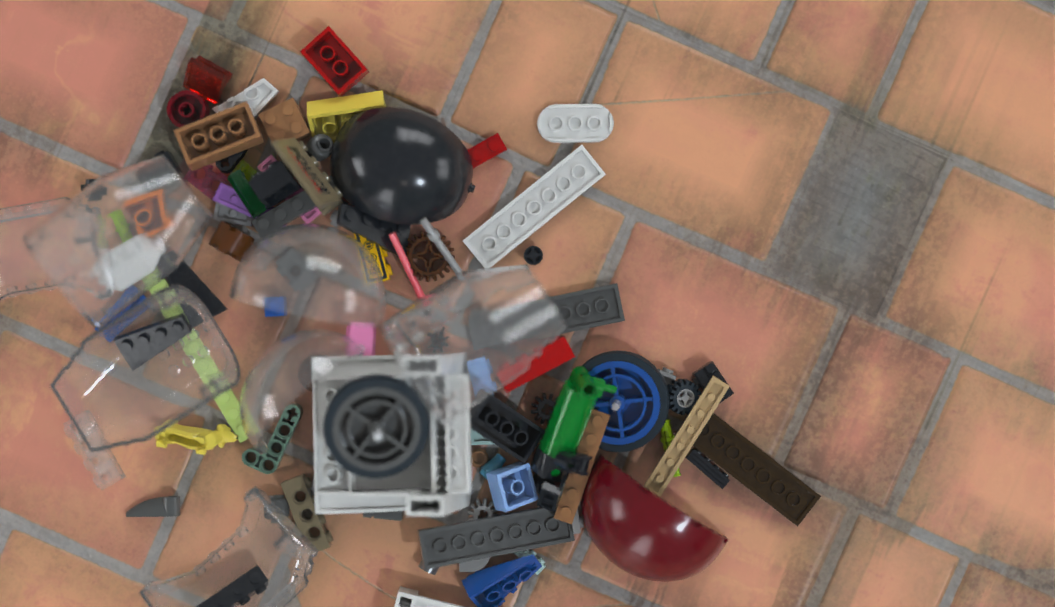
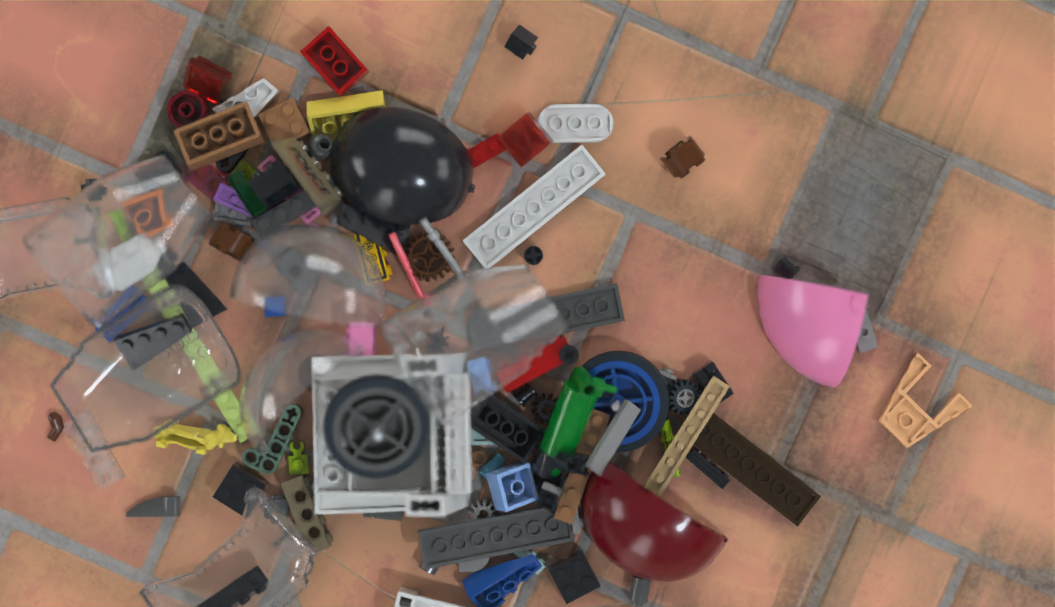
none -> reddish brown arm [47,412,65,442]
none -> black brick [213,462,269,517]
none -> lime plate [288,441,310,475]
none -> clear red brick [497,111,554,168]
none -> black brick [504,24,538,60]
none -> black bush [513,383,538,407]
none -> black brick [548,549,601,604]
none -> black wheel [559,345,579,365]
none -> light grey tile [585,399,641,476]
none -> dark grey brick [629,576,651,606]
none -> reddish brown brick [660,136,705,179]
none -> bright pink brick [757,275,868,388]
none -> black bush [774,256,800,279]
none -> light grey plate [857,311,878,353]
none -> light nougat wing [878,353,972,448]

